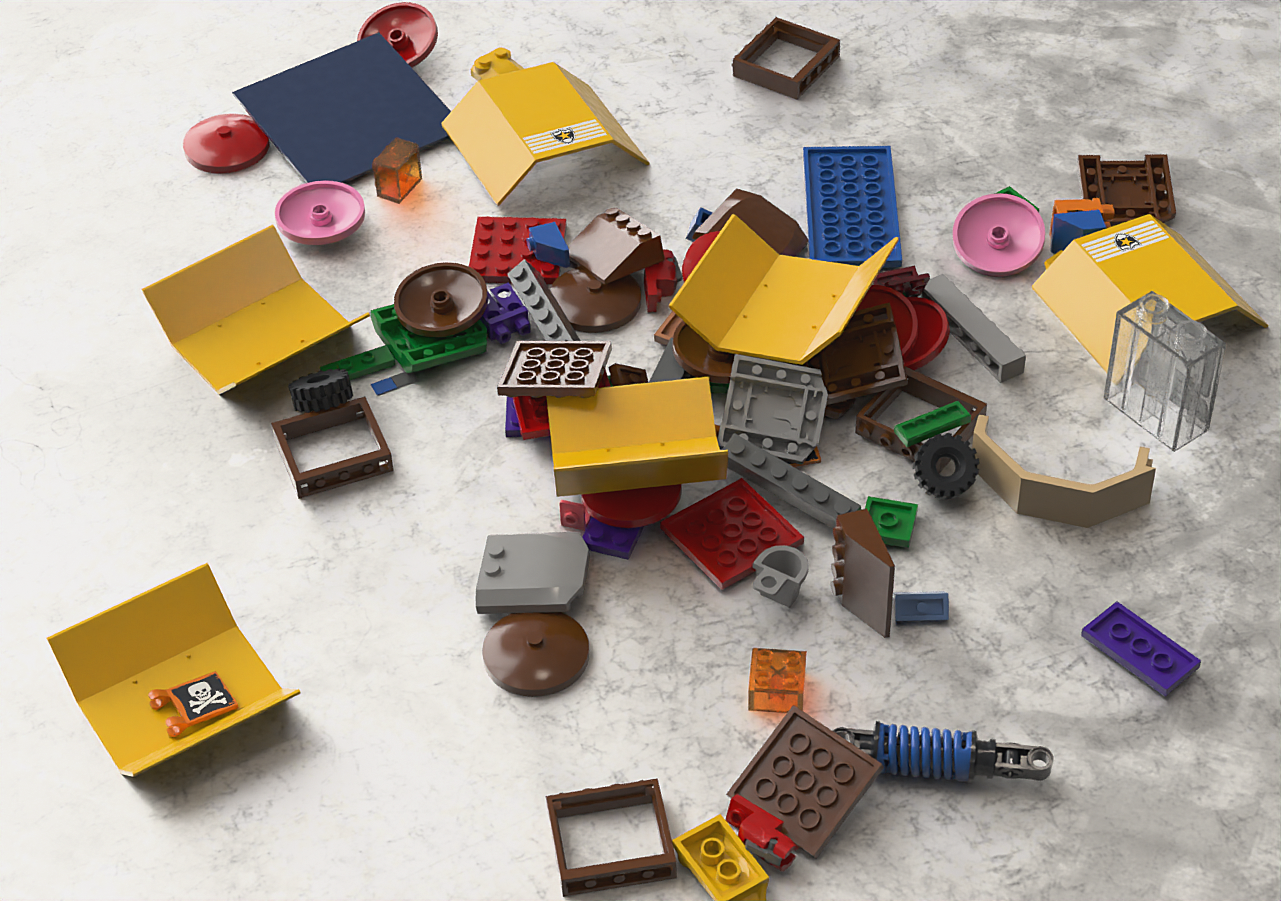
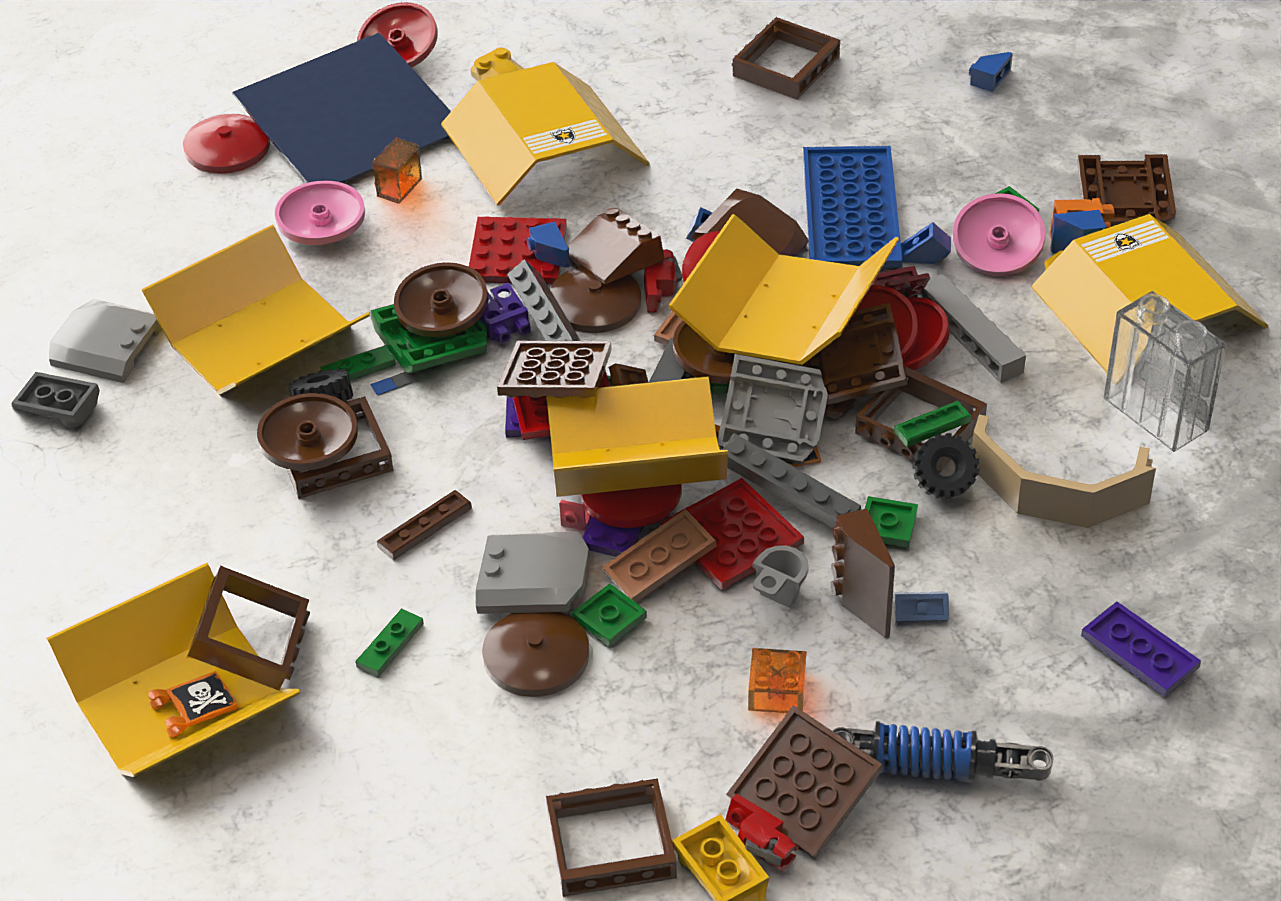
none -> dark grey slope [10,372,100,428]
none -> light grey wedge [49,299,162,383]
none -> reddish brown window [187,565,310,691]
none -> reddish brown dish [257,393,358,471]
none -> green plate [355,608,424,677]
none -> reddish brown tile [377,490,472,560]
none -> green plate [572,583,647,647]
none -> nougat plate [602,509,717,602]
none -> blue slope [901,222,951,264]
none -> blue slope [969,52,1013,92]

